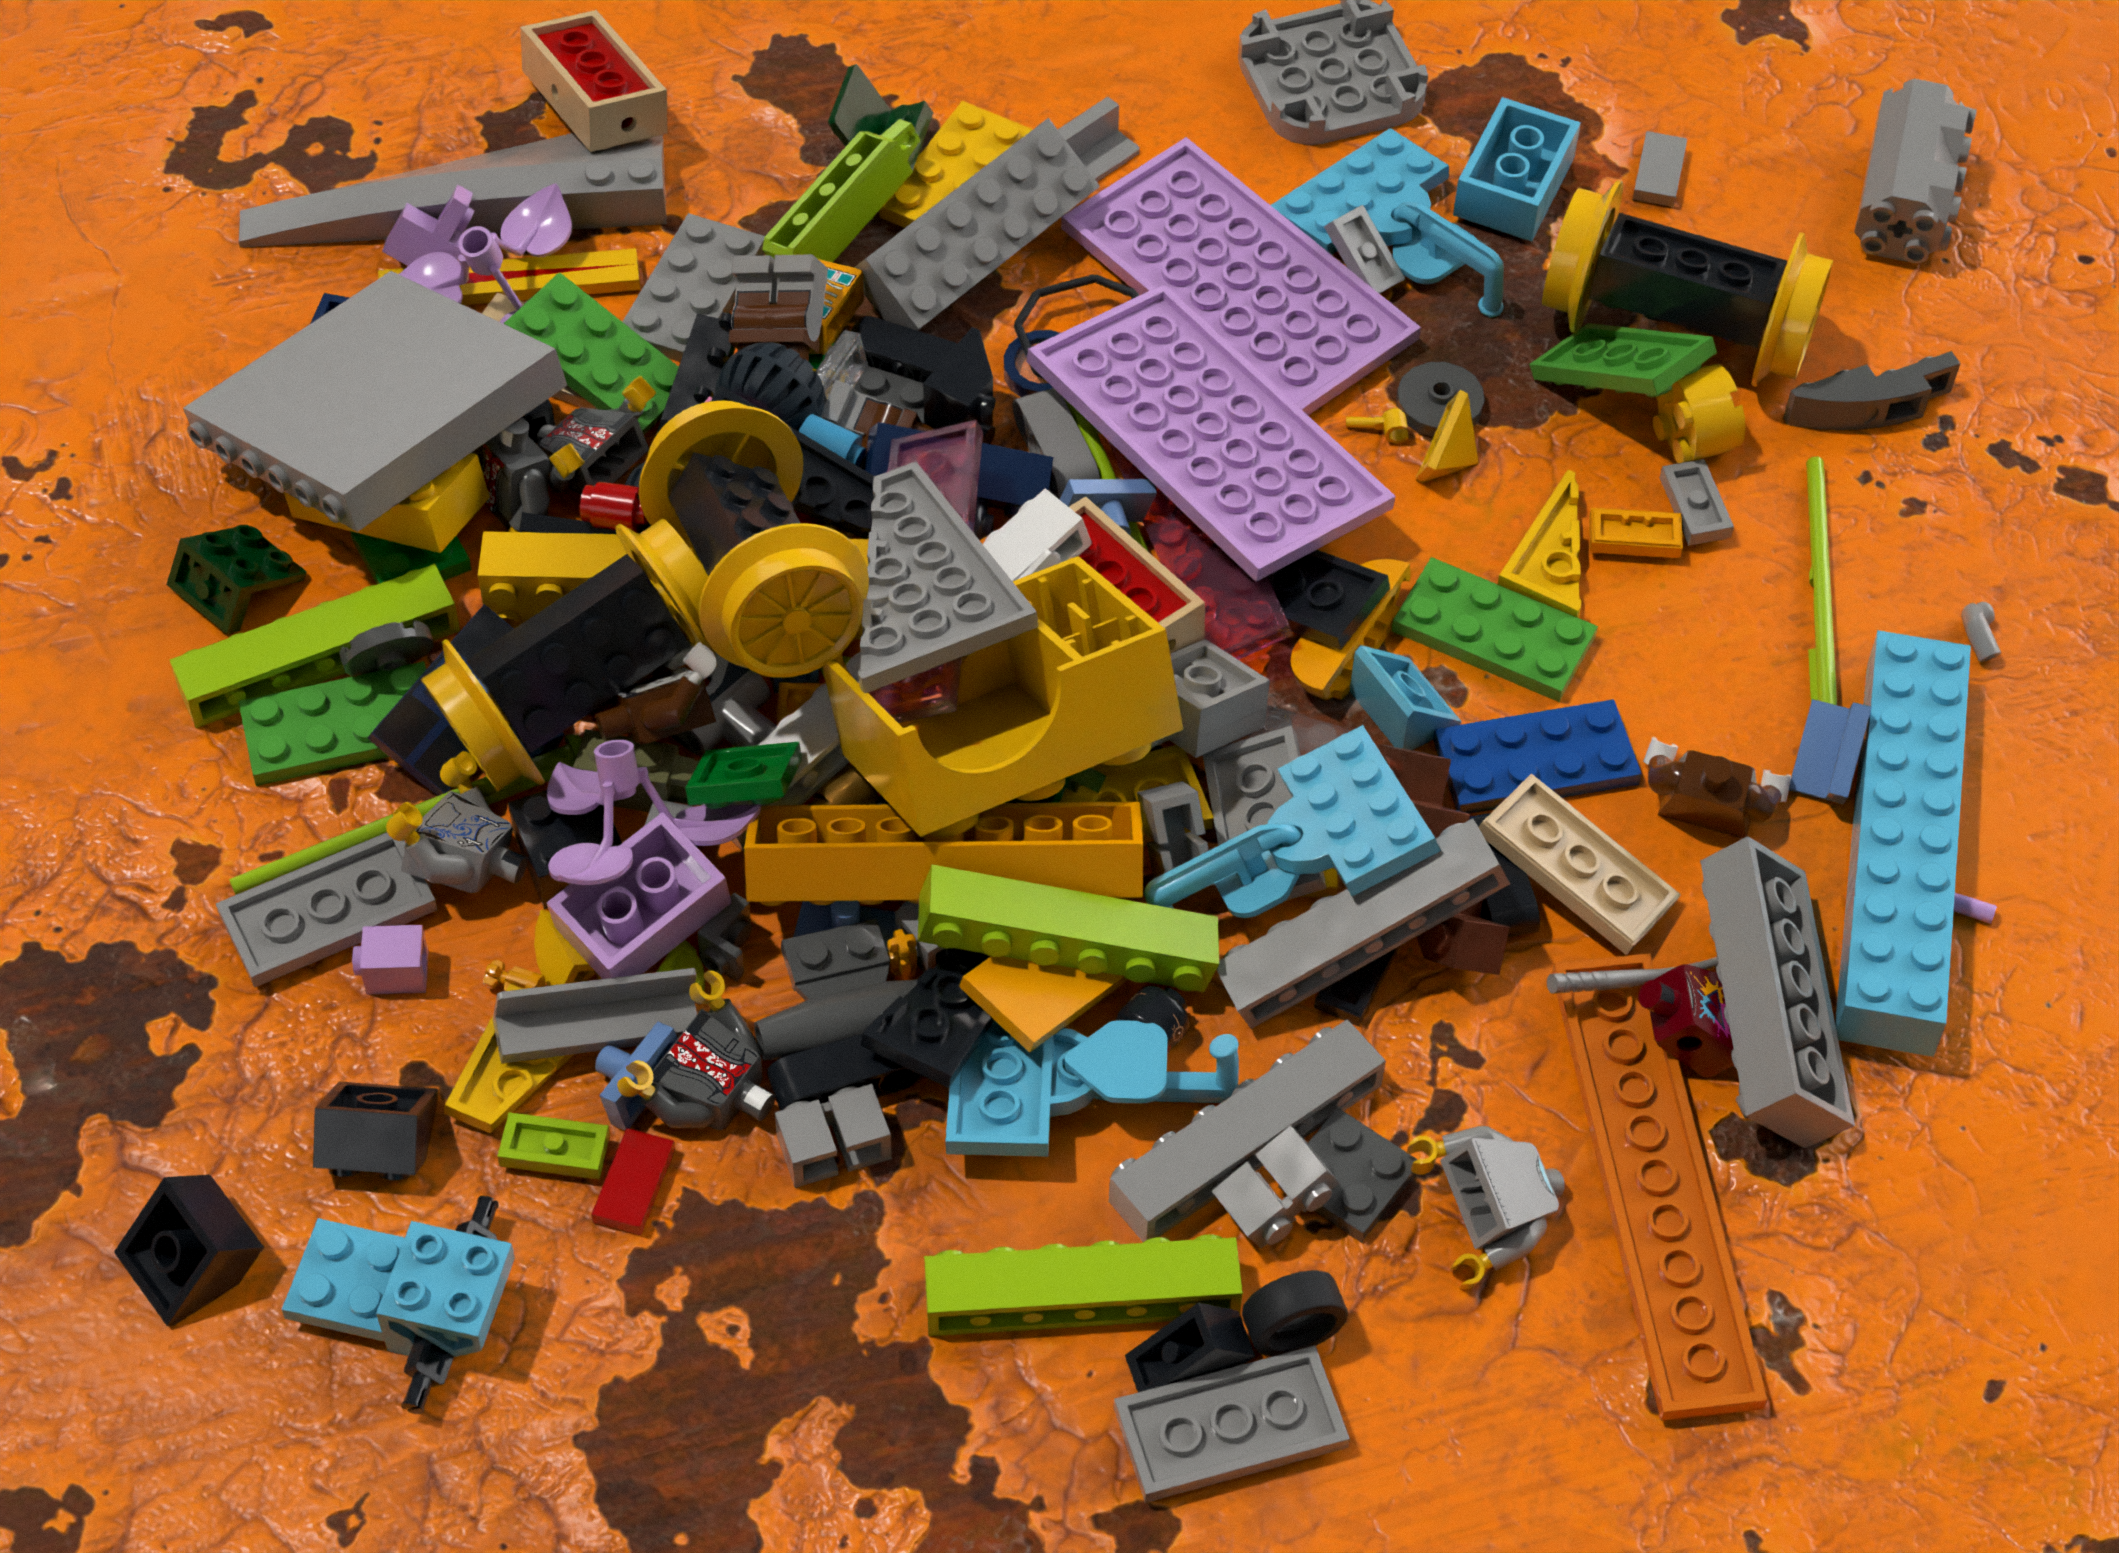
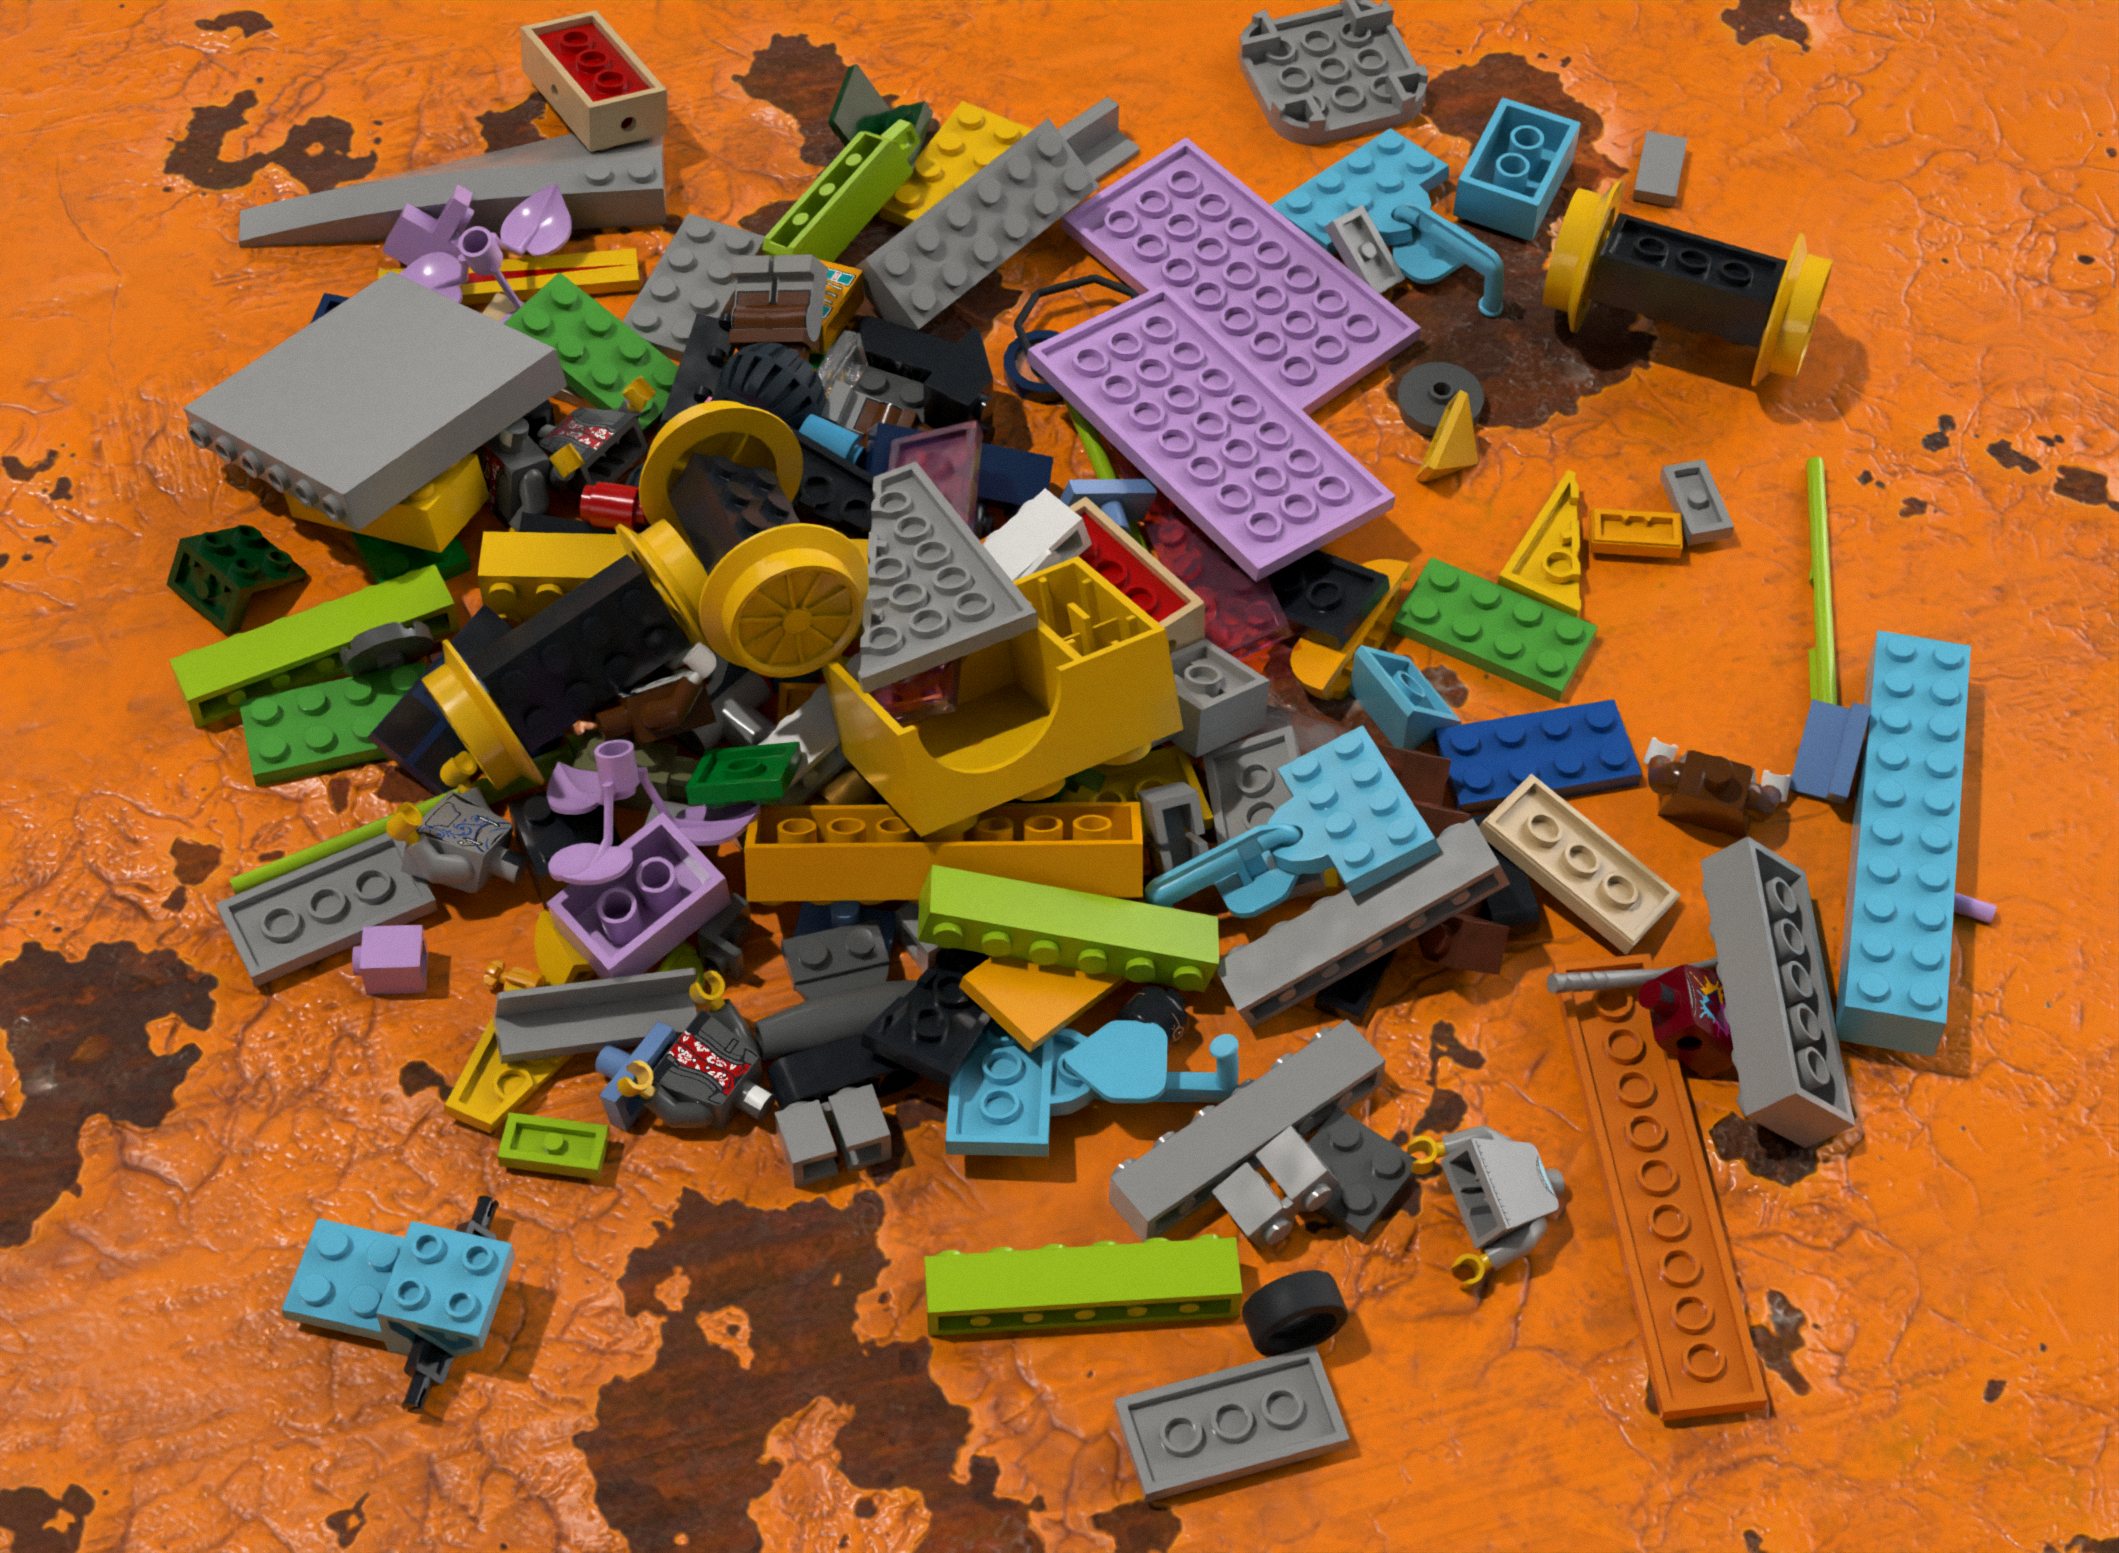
black slope [114,1174,264,1326] -> none
black slope [313,1081,438,1180] -> none
red tile [591,1128,675,1236] -> none
light orange piece [887,929,917,981] -> none
light grey beam [1012,388,1100,500] -> none
black slope [1125,1302,1255,1392] -> none
yellow hand [1346,408,1409,443] -> none
bright green plate [1529,323,1717,397] -> none
yellow brick [1653,364,1745,463] -> none
slope [1783,351,1961,430] -> none
light grey brick [1854,79,1977,264] -> none
light grey arm [1961,601,2001,662] -> none

